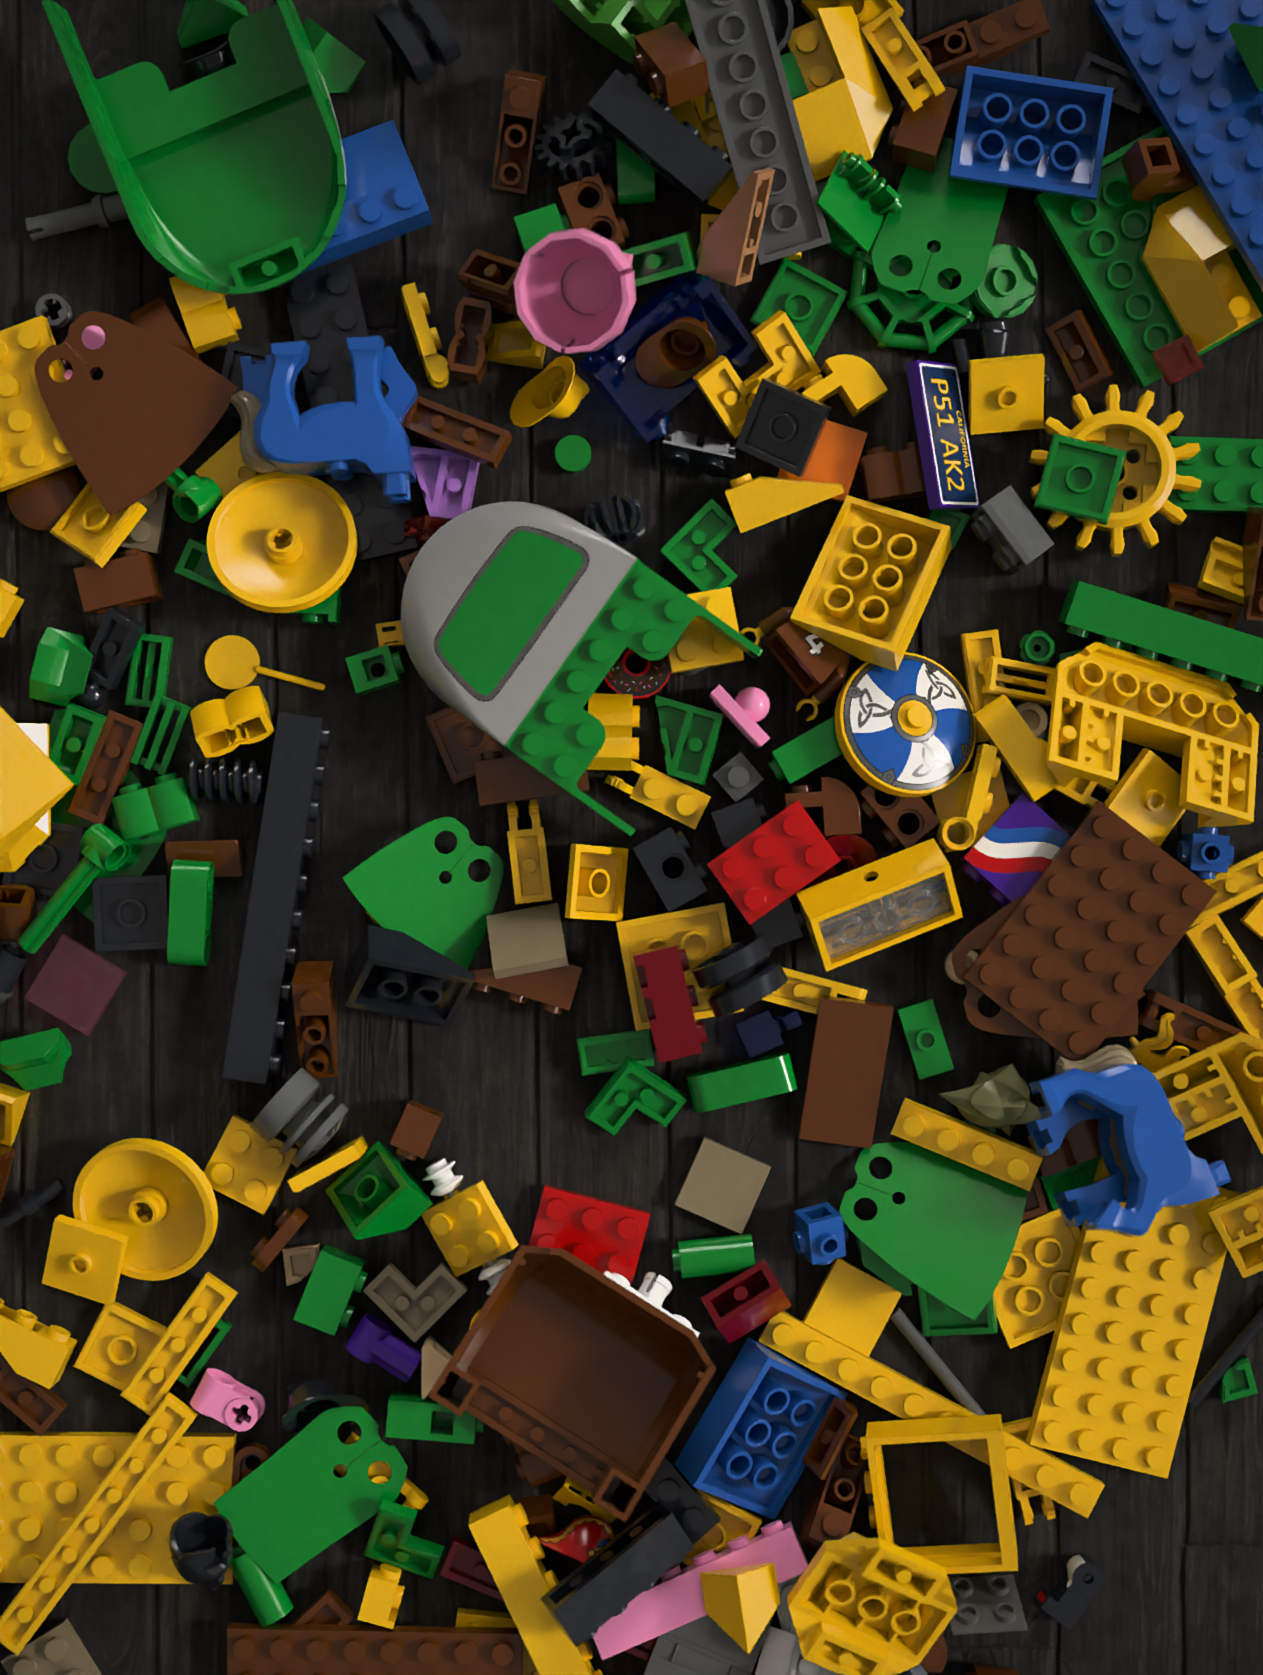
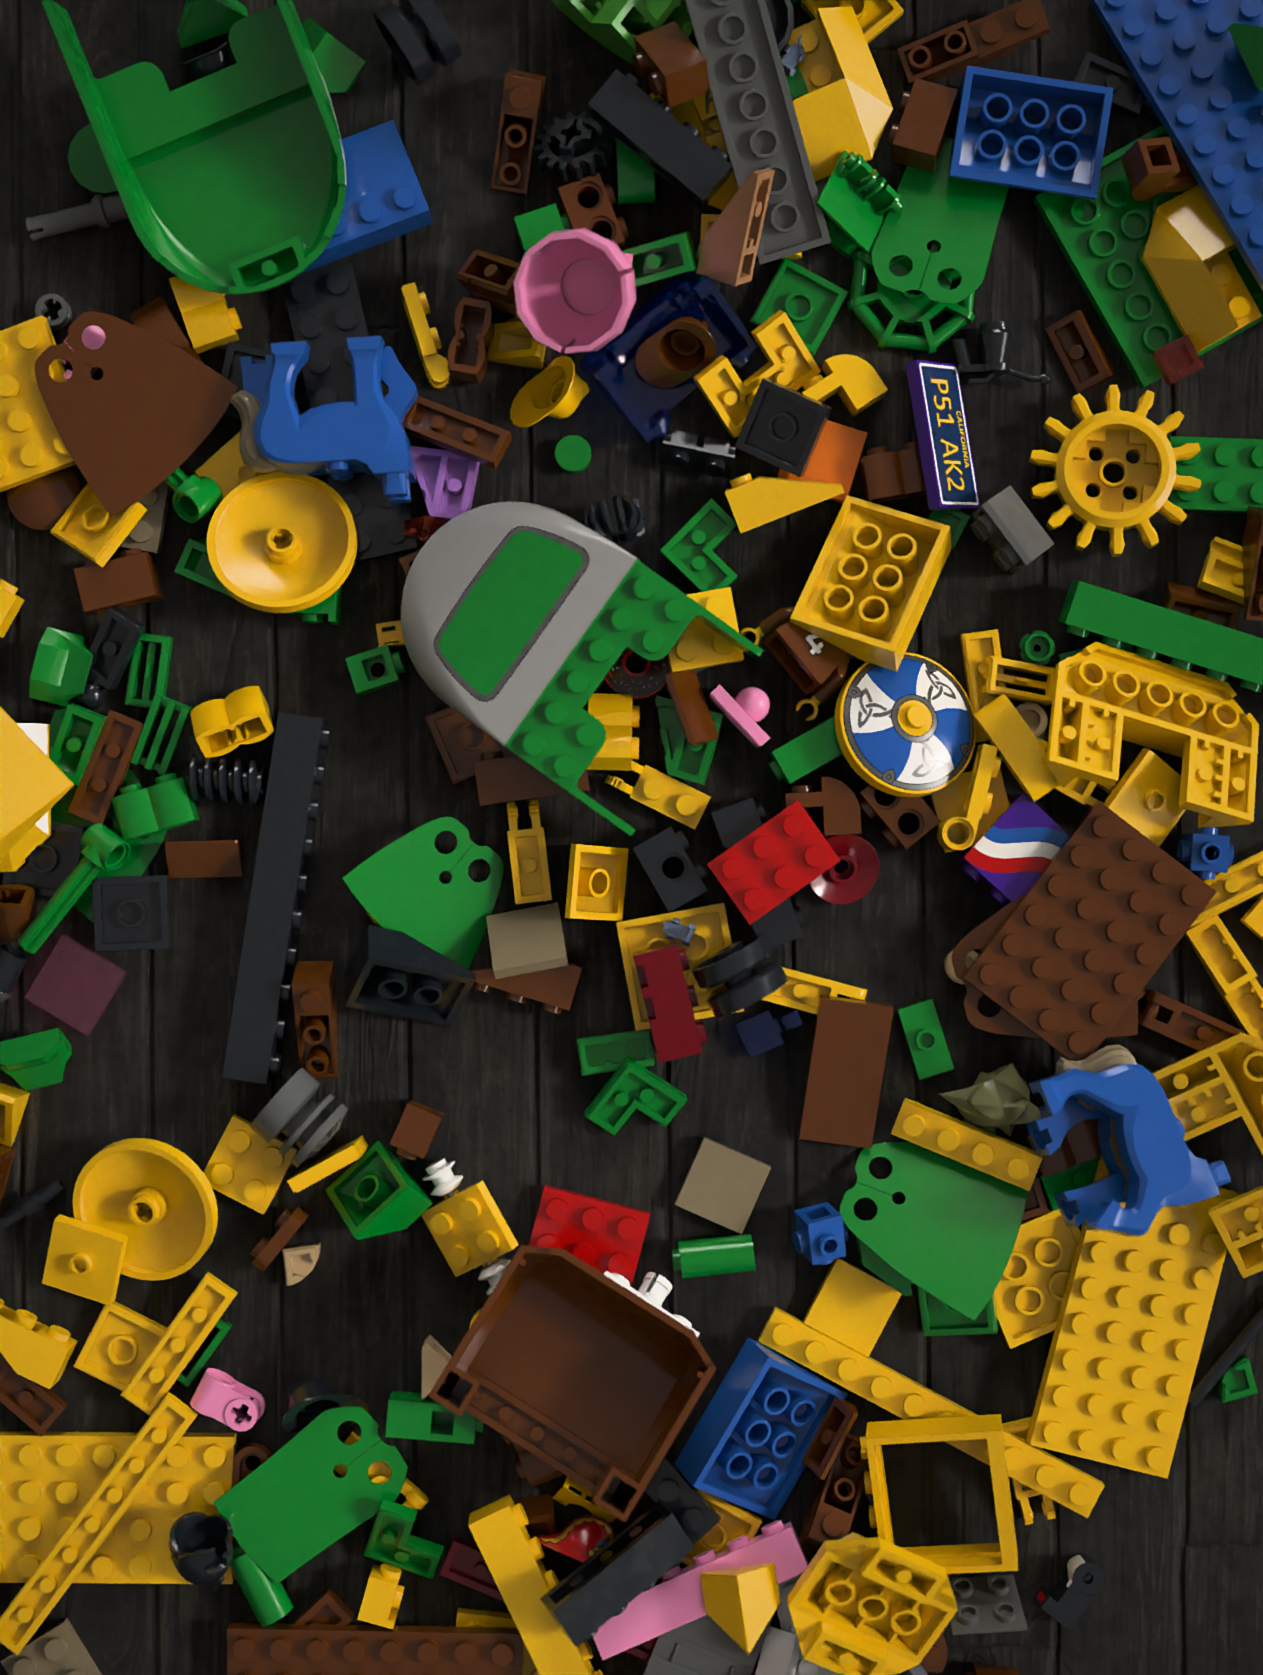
green beam [167,859,214,966] -> none
yellow piece [205,635,325,691] -> none
green brick [293,1244,368,1336] -> none
dark purple piece [345,1313,422,1383] -> none
dark tan plate [363,1262,468,1343] -> none
green beam [686,1052,798,1113] -> none
dark red brick [701,1260,792,1344] -> none
dark grey plate [712,752,764,803] -> none
yellow brick [796,838,963,972] -> none
yellow plate [861,7,945,112] -> none
dark grey bar [889,1307,986,1415] -> none
yellow plate [969,353,1045,435] -> none
green tile [970,244,1038,319] -> none
green tile [1034,434,1127,525] -> none
yellow piece [1128,1012,1190,1073] -> none
none -> sand blue piece [663,918,696,946]
none -> reddish brown slope [664,671,718,748]
none -> sand blue piece [781,35,806,77]

